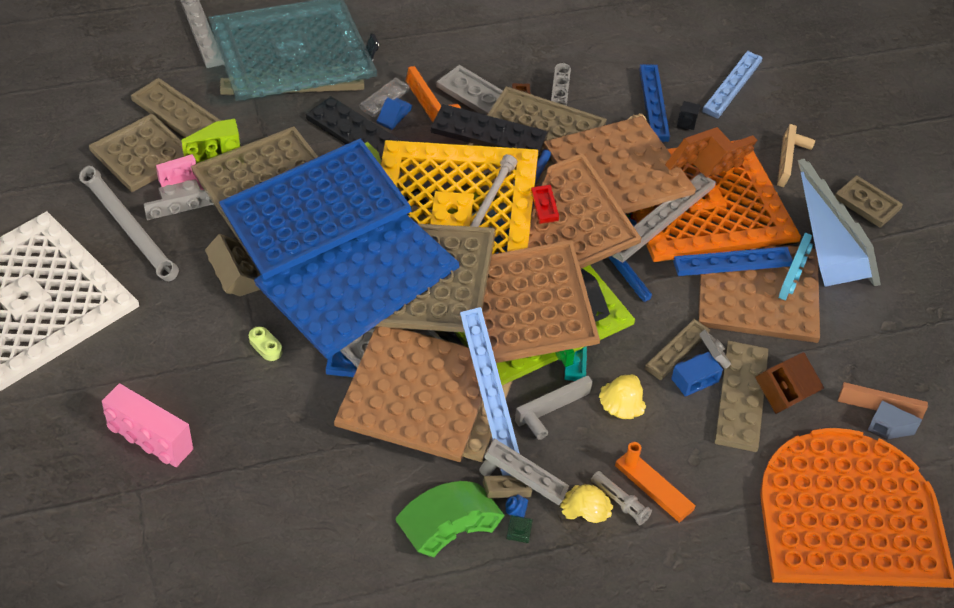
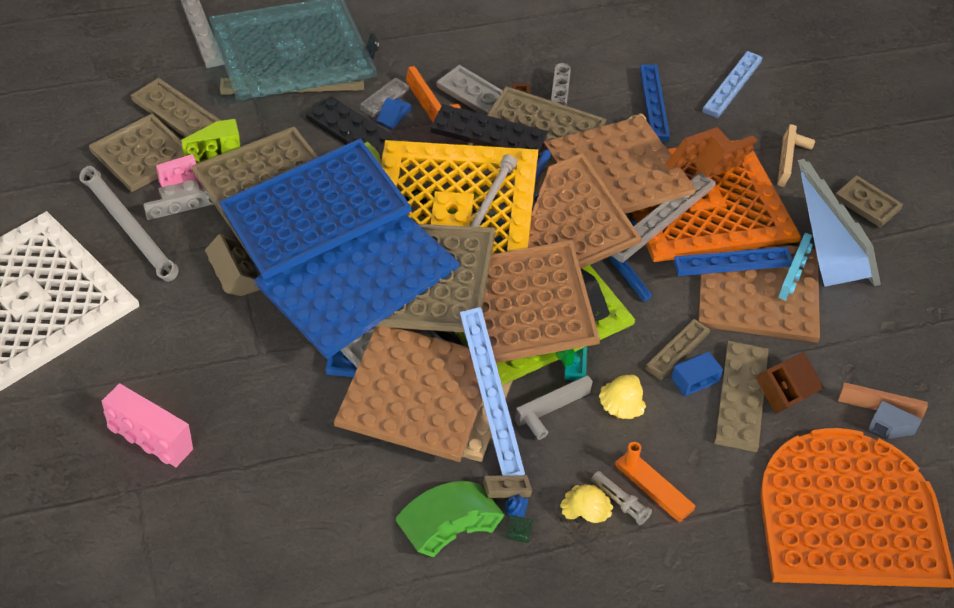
yellowish green plate [249,327,282,361] -> none
light grey piece [479,438,569,505] -> none
red plate [531,184,559,224] -> none
black bracket [677,101,700,130] -> none
light grey plate [700,330,731,368] -> none

